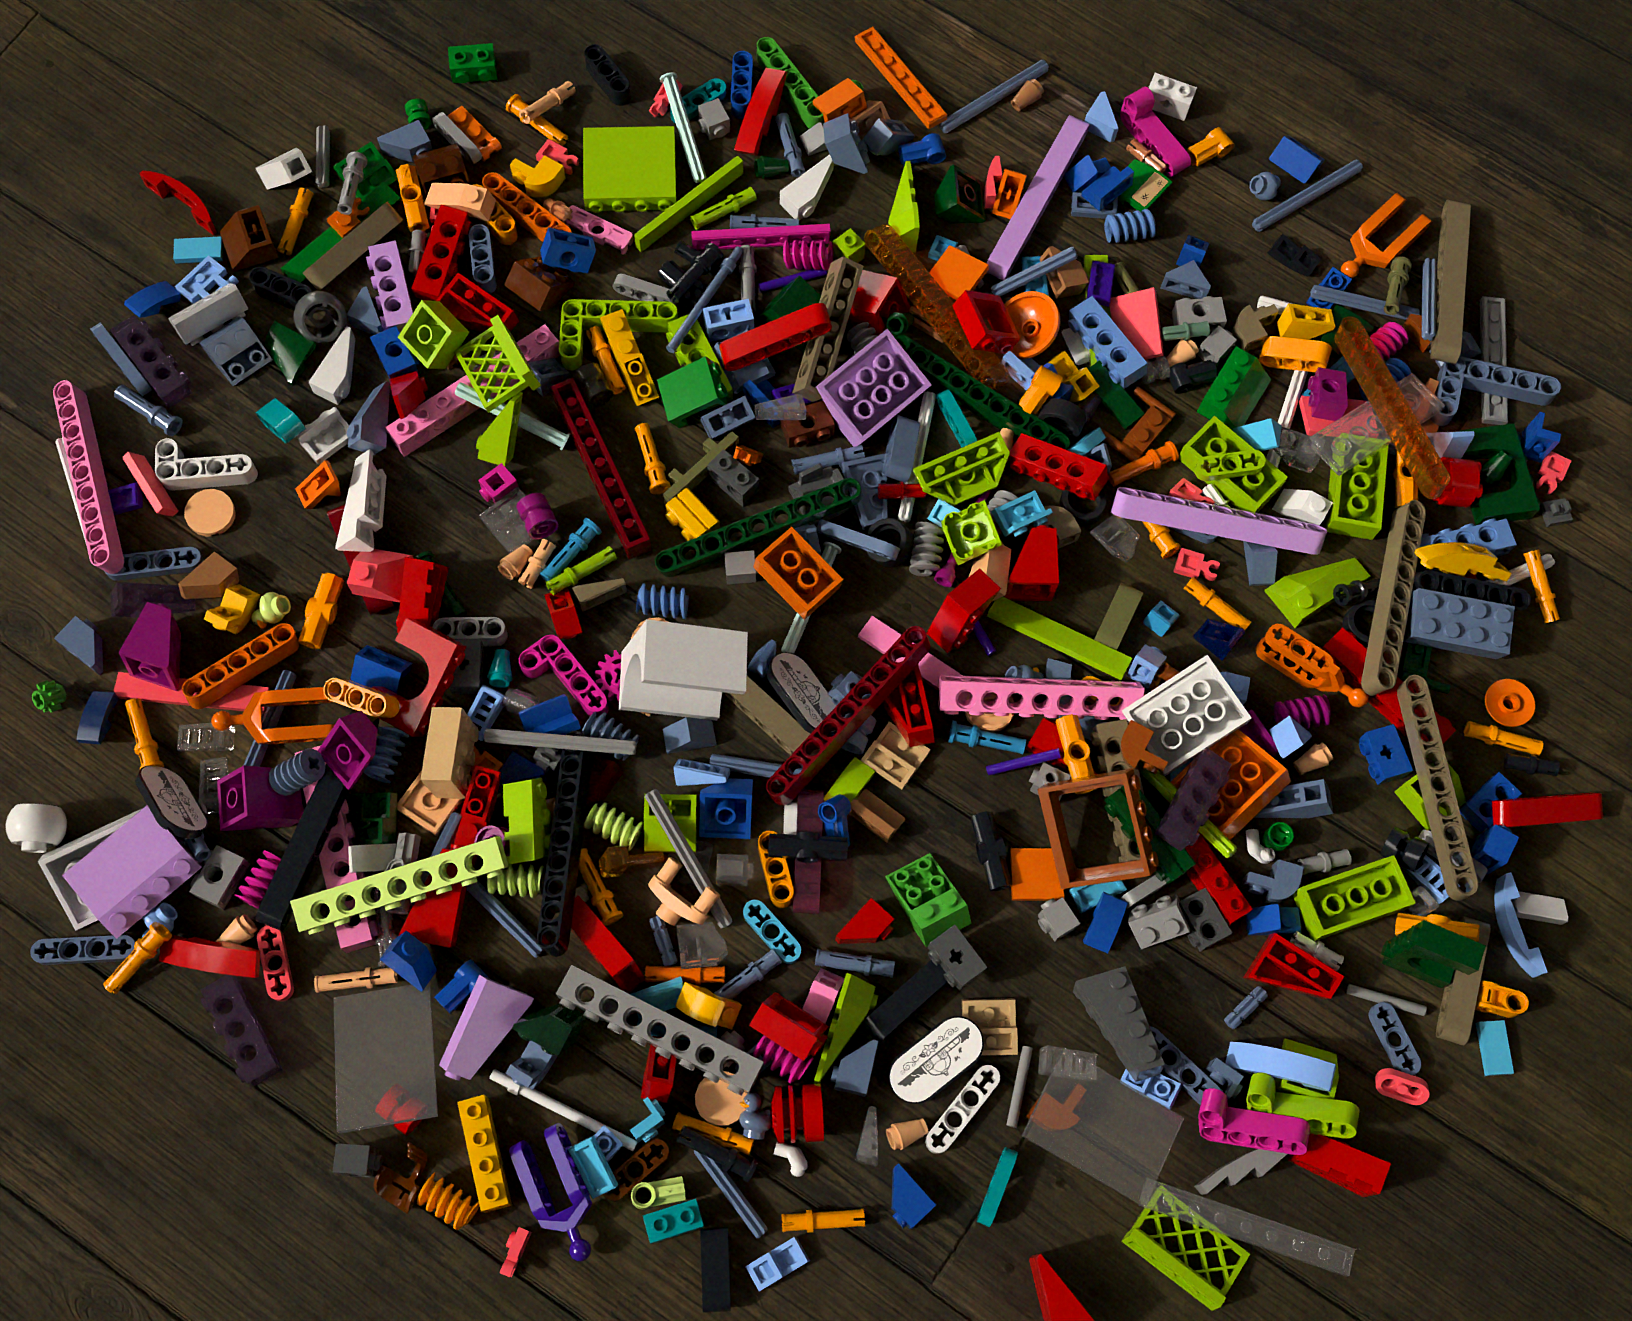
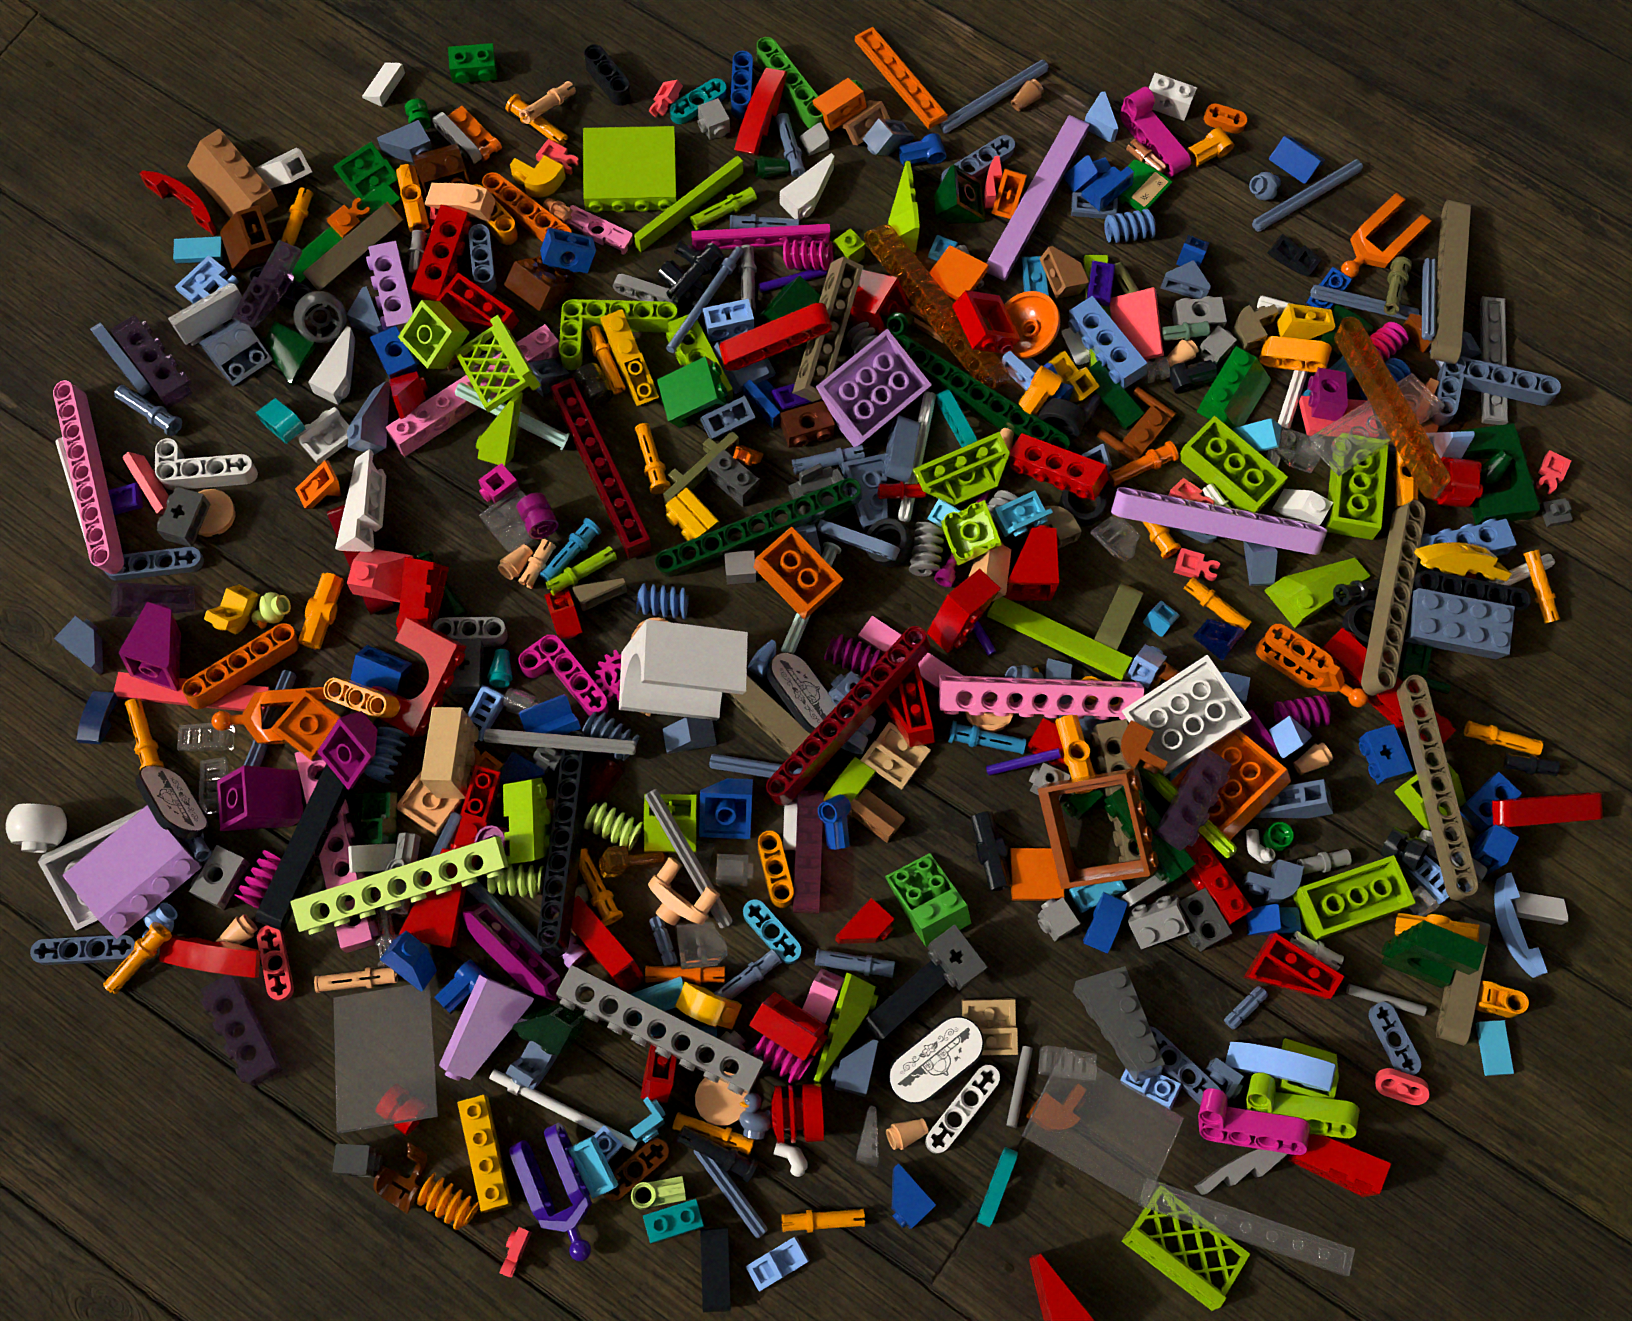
bright green gear [32,680,66,713] -> none
blue slope [124,281,181,318] -> none
medium nougat slope [178,552,239,599] -> none
sand blue piece [269,748,325,796] -> none
light grey axle [316,125,330,188] -> none
light grey pin [337,151,367,215] -> none
light aqua axle [660,72,706,183] -> none
light blue slope [674,759,730,786] -> none
clear slope [755,394,807,420] -> none
black piece [768,832,848,863] -> none
sand blue slope [823,113,870,174] -> none
sand blue axle [991,247,1078,296] -> none
medium azure beam [1068,427,1106,456] -> none
lime beam [1194,450,1266,481] -> none
orange dish [1485,679,1535,727] -> none
blue panel [1520,412,1561,463] -> none
none -> dark grey brick [157,487,211,547]
none -> medium nougat slope [187,128,278,219]
none -> clear purple slope [232,240,302,328]
none -> orange tile [271,689,340,761]
none -> white slope [362,63,405,107]
none -> magenta brick [462,903,561,1000]
none -> lavender wheel [562,932,589,968]
none -> magenta piece [824,634,880,677]
none -> sand blue beam [941,135,1015,182]
none -> dark green brick [1062,788,1104,820]
none -> orange beam [1204,104,1247,134]

